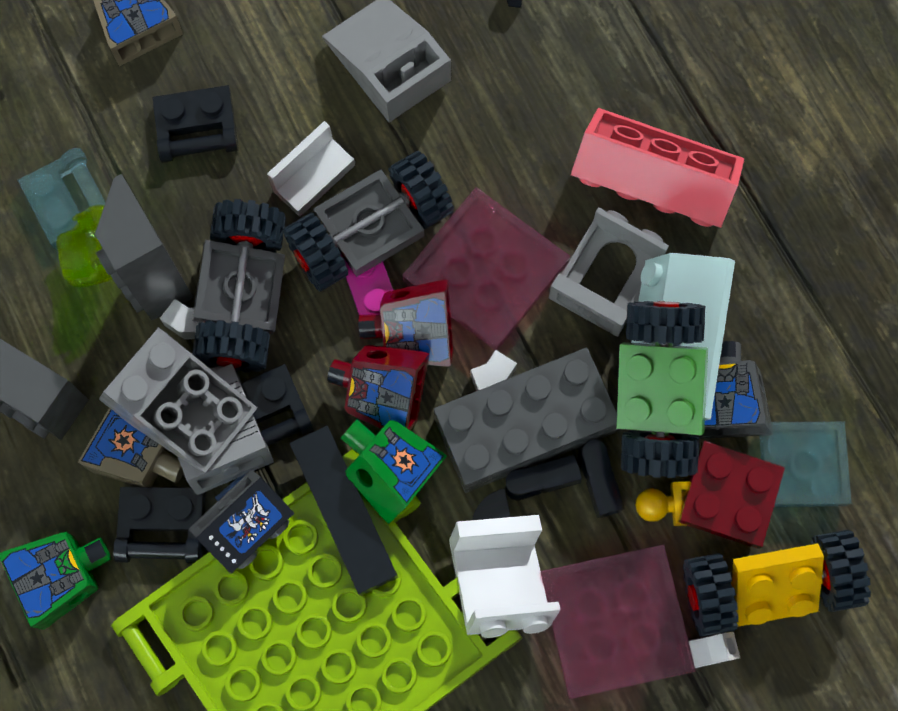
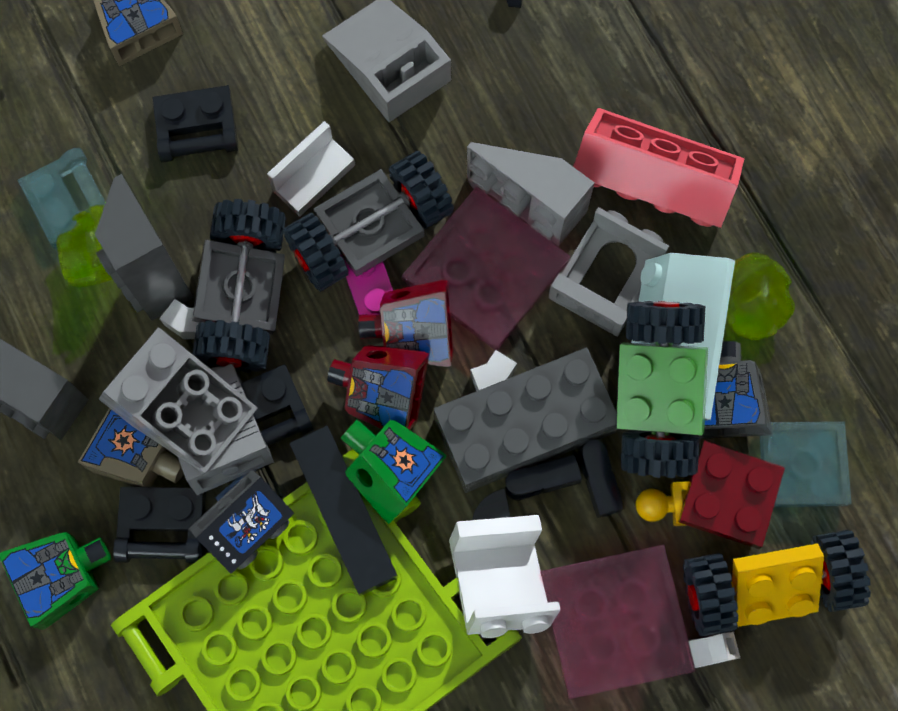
none -> light grey slope [467,142,595,246]
none -> clear neon green piece [726,252,795,340]

